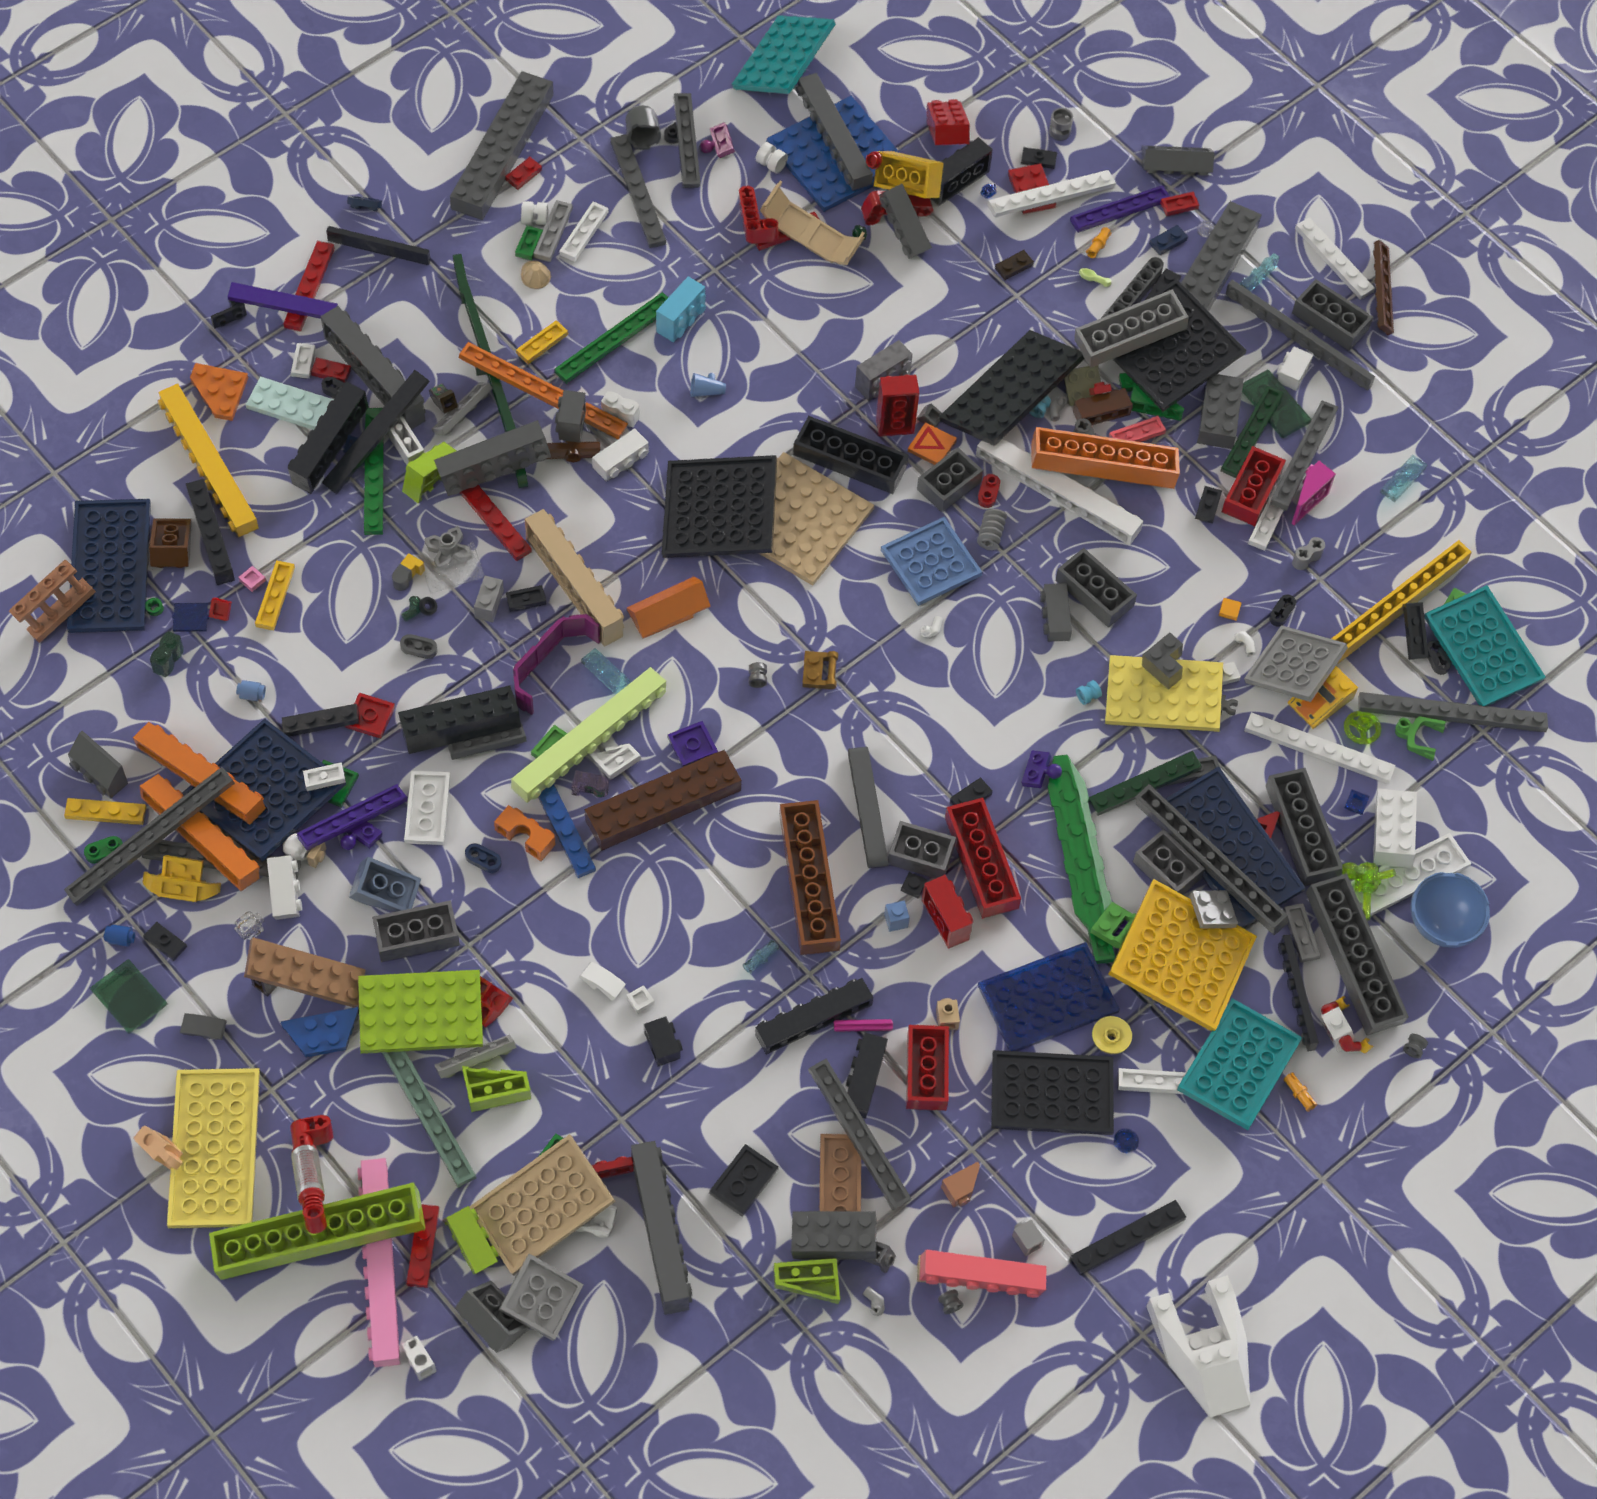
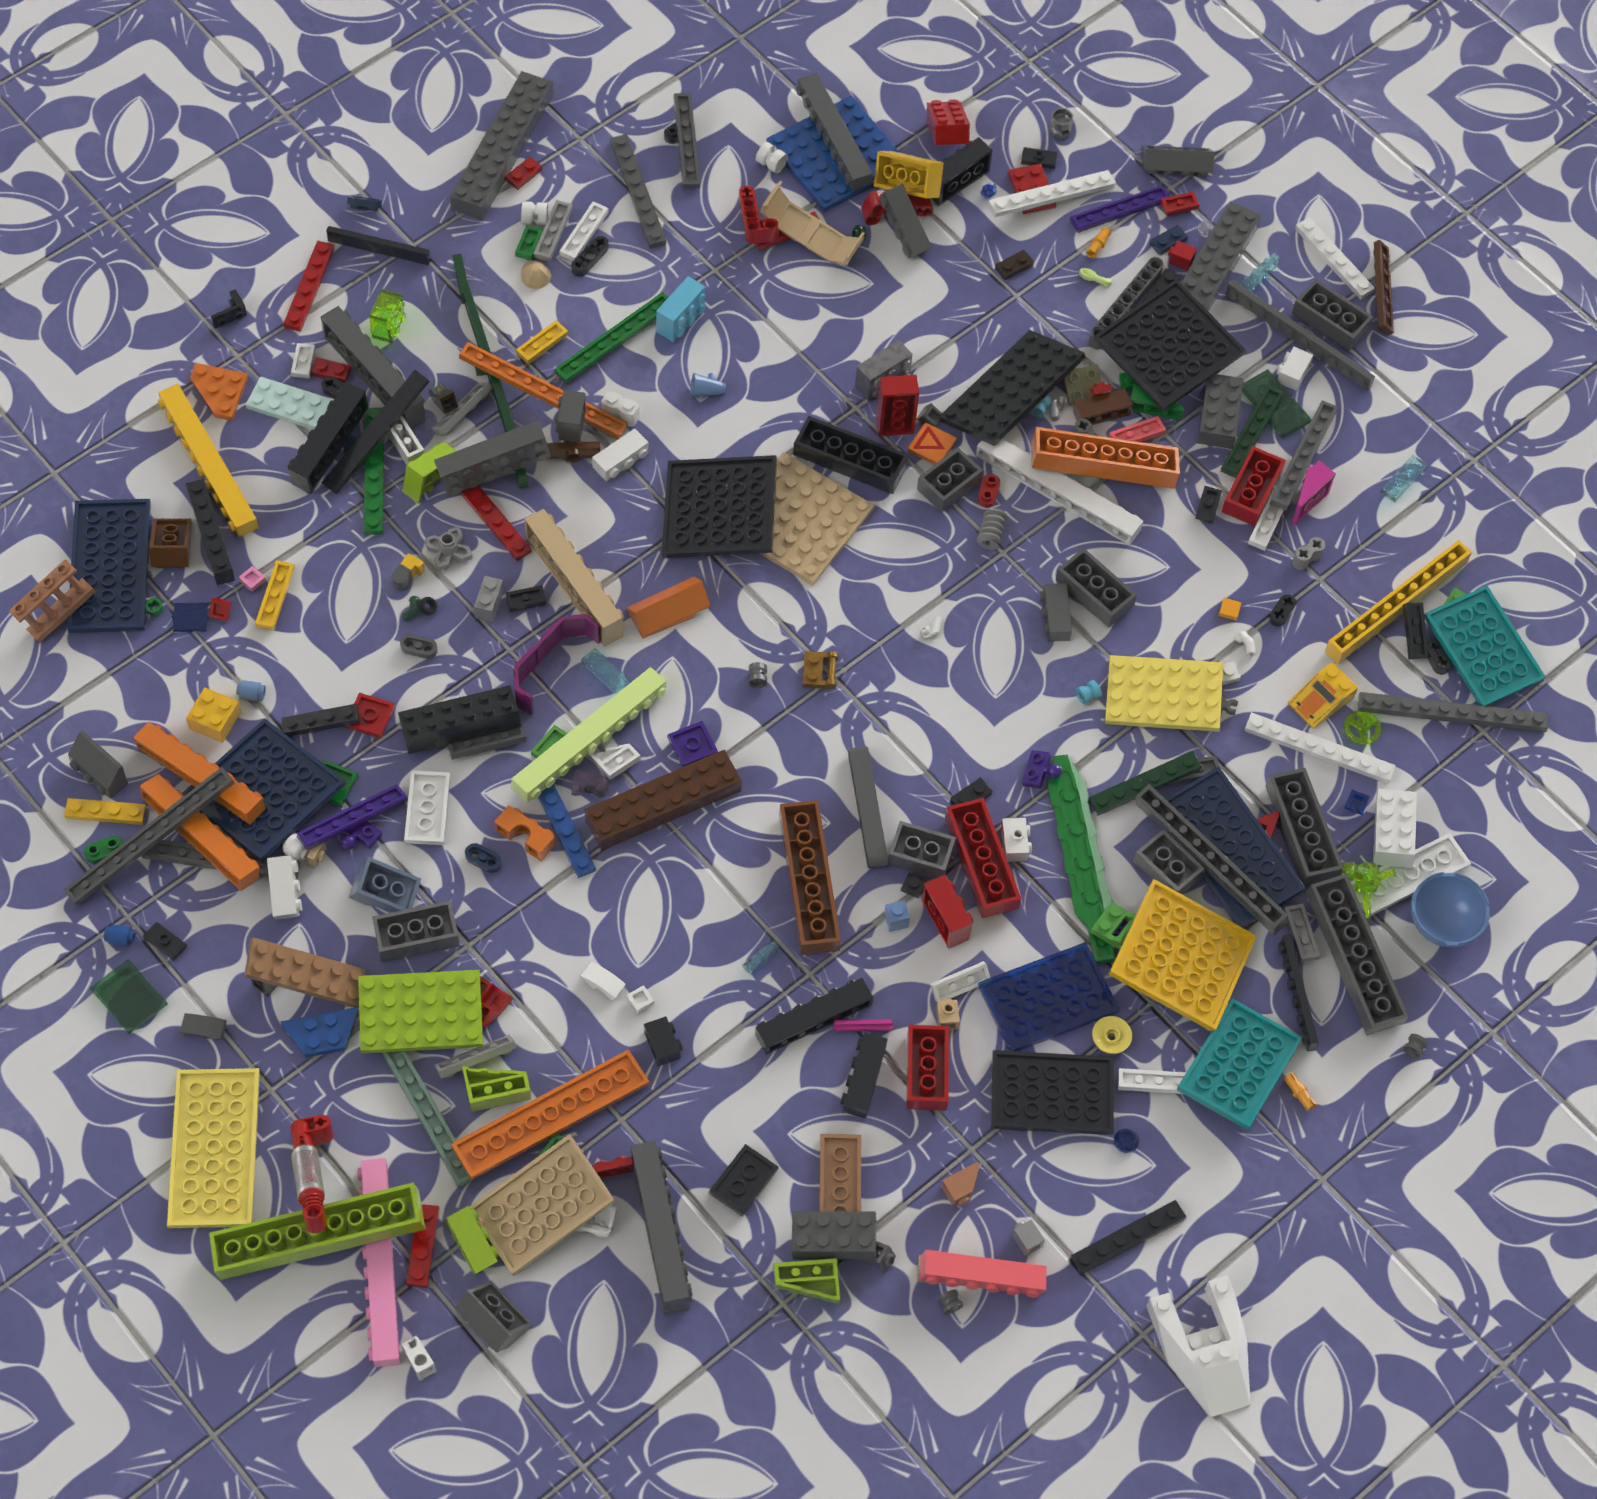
light nougat piece [133,1126,183,1170] -> none
yellow plate [143,855,221,902] -> none
clear green brick [150,631,184,677] -> none
dark purple tile [228,282,338,319] -> none
clear head [234,911,265,941] -> none
white plate [303,762,346,791] -> none
clear wing [425,542,484,594] -> none
light grey plate [498,1254,584,1341] -> none
dark grey cylinder [625,105,661,150] -> none
magenta plate [700,122,735,159] -> none
teal plate [732,15,836,94] -> none
dark grey plate [808,1058,912,1210] -> none
light grey arm [863,1286,885,1316] -> none
red plate [866,152,882,169] -> none
medium blue plate [881,517,982,606] -> none
light grey brick [1074,289,1189,368] -> none
dark grey brick [1142,632,1183,690] -> none
light grey plate [1189,890,1238,928] -> none
light grey plate [1244,625,1348,702] -> none
torso [1320,996,1374,1054] -> none
bright green piece [1395,716,1446,761] -> none
none -> yellow brick [186,687,241,743]
none -> clear neon green brick [369,289,406,343]
none -> orange plate [451,1049,649,1180]
none -> black beam [571,236,609,277]
none -> white plate [930,961,991,1002]
none -> white brick [1001,818,1032,862]
none -> red brick [1168,241,1197,271]

